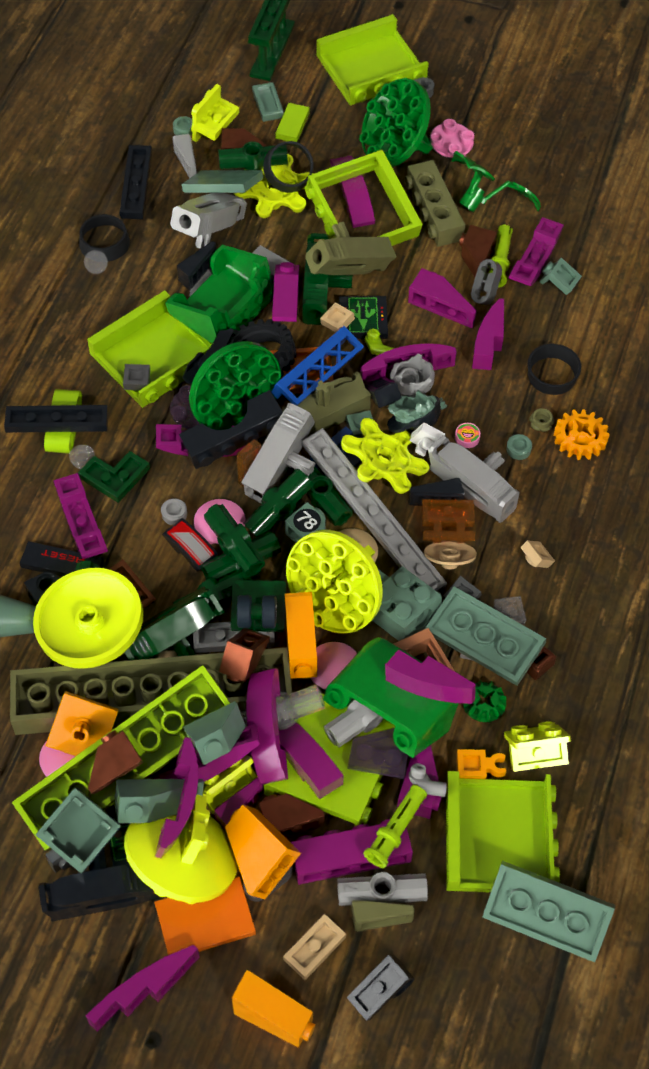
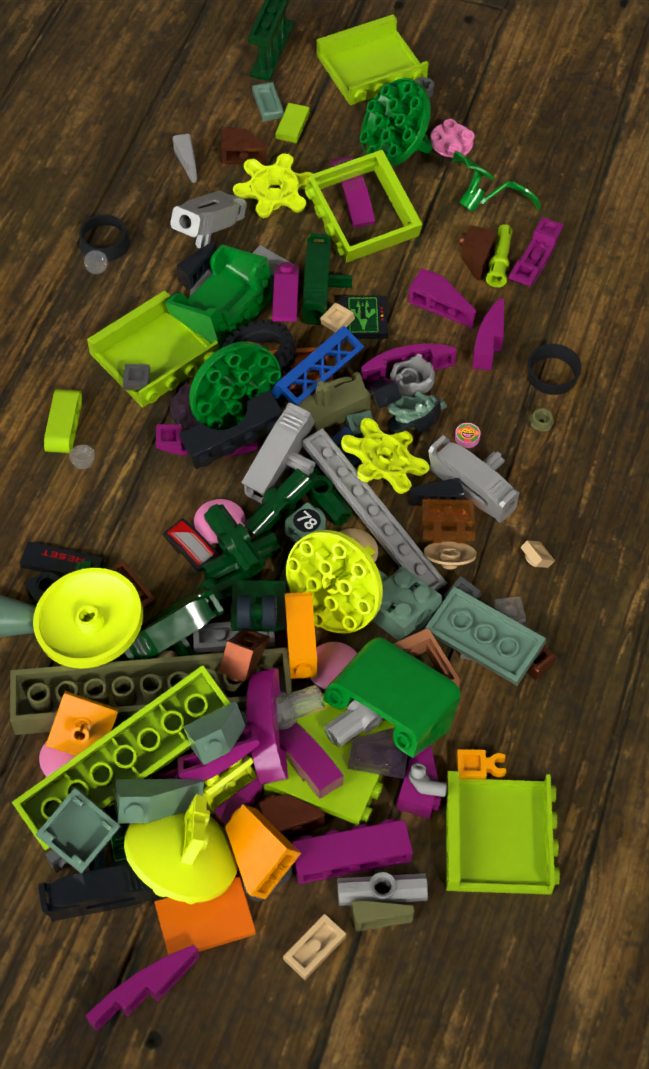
black plate [4,405,109,433] -> none
magenta slope [53,473,108,559] -> none
dark green plate [78,451,150,503] -> none
copper slope [88,730,144,795] -> none
black plate [120,145,152,219] -> none
magenta slope [155,737,198,858] -> none
light grey tile [161,499,187,525] -> none
sand green tile [173,116,192,136] -> none
sand green tile [182,170,263,193] -> none
black piece [182,328,233,385] -> none
neon yellow bracket [191,84,239,142] -> none
dark green piece [218,141,288,170] -> none
light orange slope [232,970,316,1048] -> none
clear orange tile [237,439,261,487] -> none
black tyre [263,141,313,193] -> none
olive piece [306,222,397,275] -> none
plate [347,955,415,1021] -> none
lime pin [363,785,427,868] -> none
lime arm [365,329,395,356] -> none
magenta slope [385,650,476,704] -> none
olive brick [405,160,465,247] -> none
white tile [409,423,445,457] -> none
green gear [463,680,506,722] -> none
dark grey beam [471,259,502,305] -> none
sand green plate [482,861,616,962] -> none
neon yellow bracket [504,721,571,772] -> none
sand green tile [506,434,532,460] -> none
sand green bracket [539,258,582,295] -> none
light orange gear [553,409,609,460] -> none

